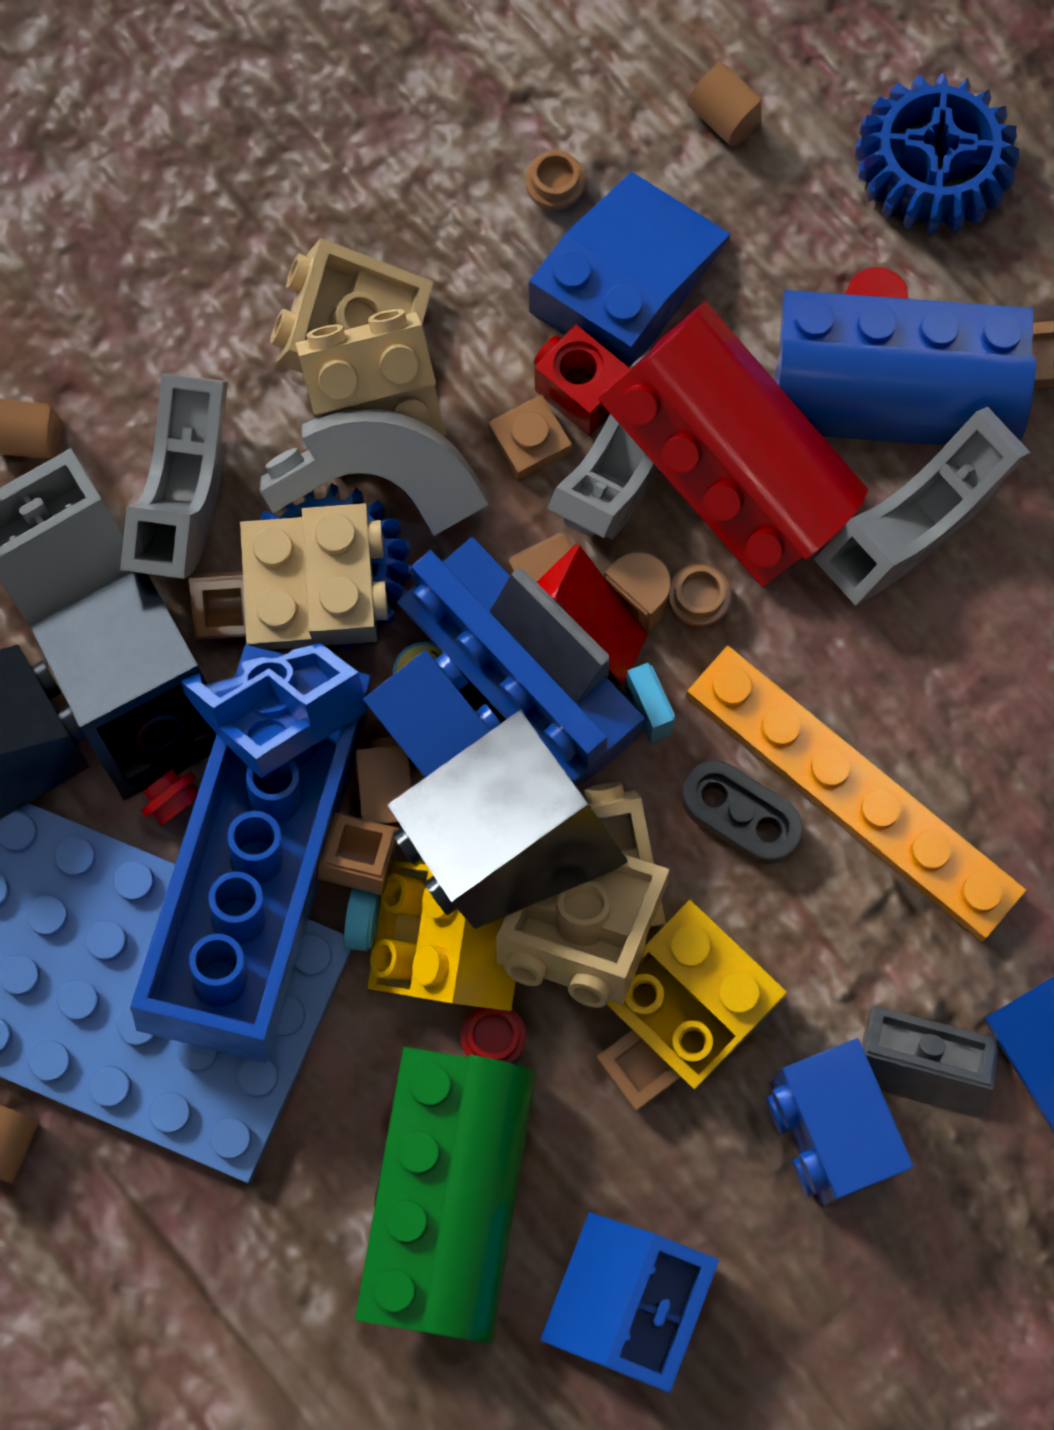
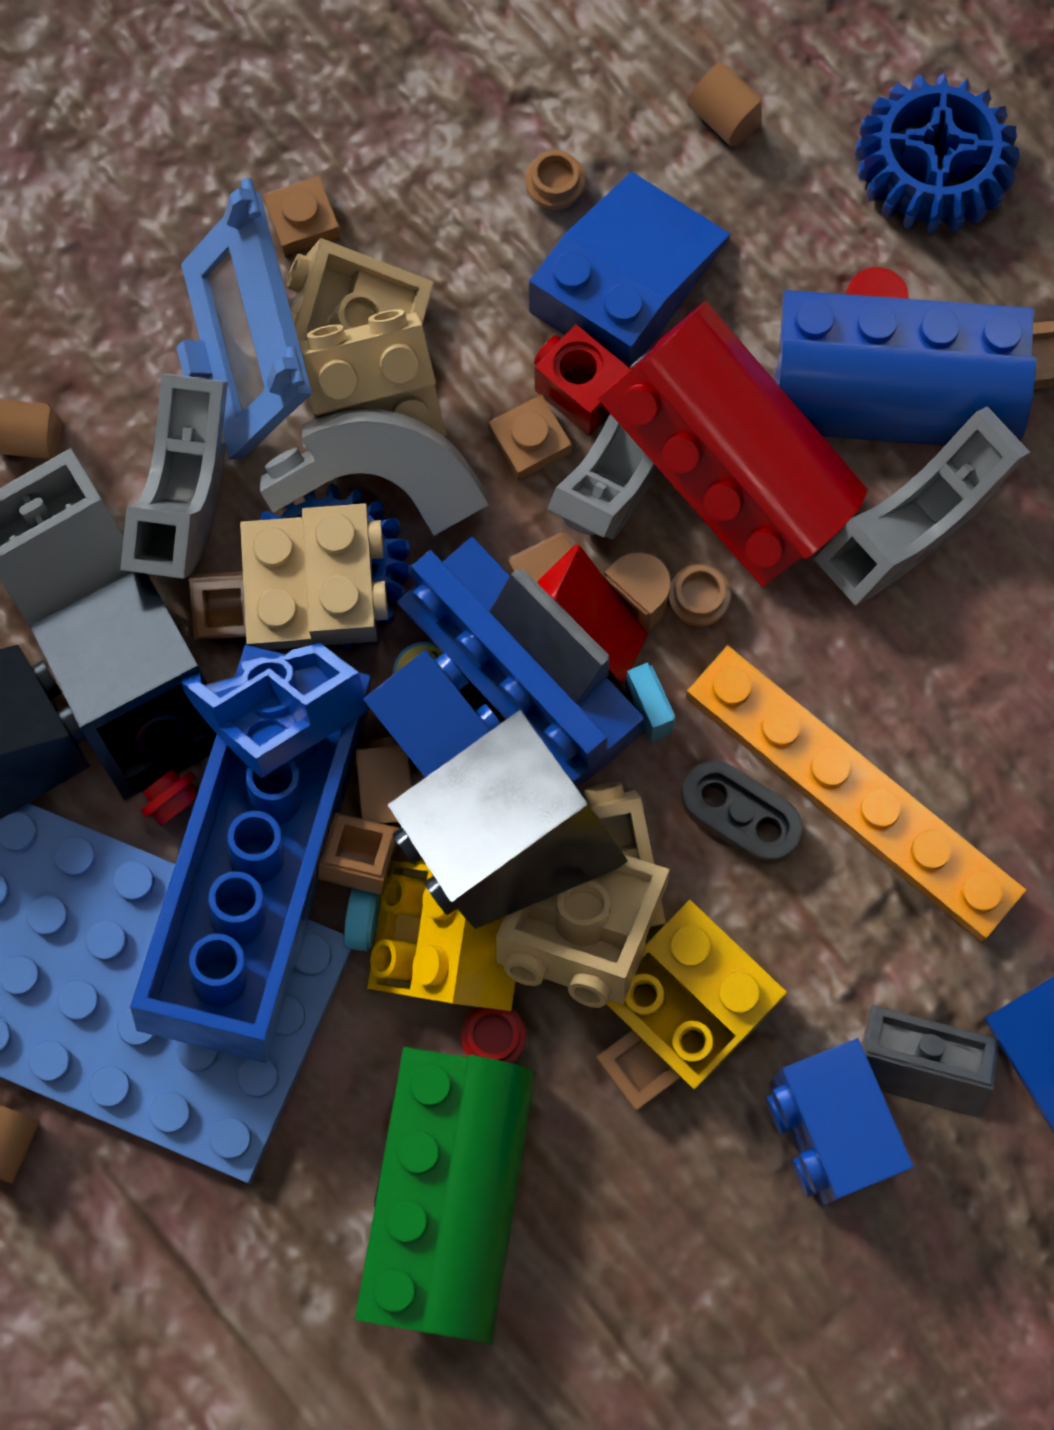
blue slope [540,1212,719,1393] -> none
none -> medium blue piece [176,178,312,459]
none -> medium nougat plate [263,175,341,256]

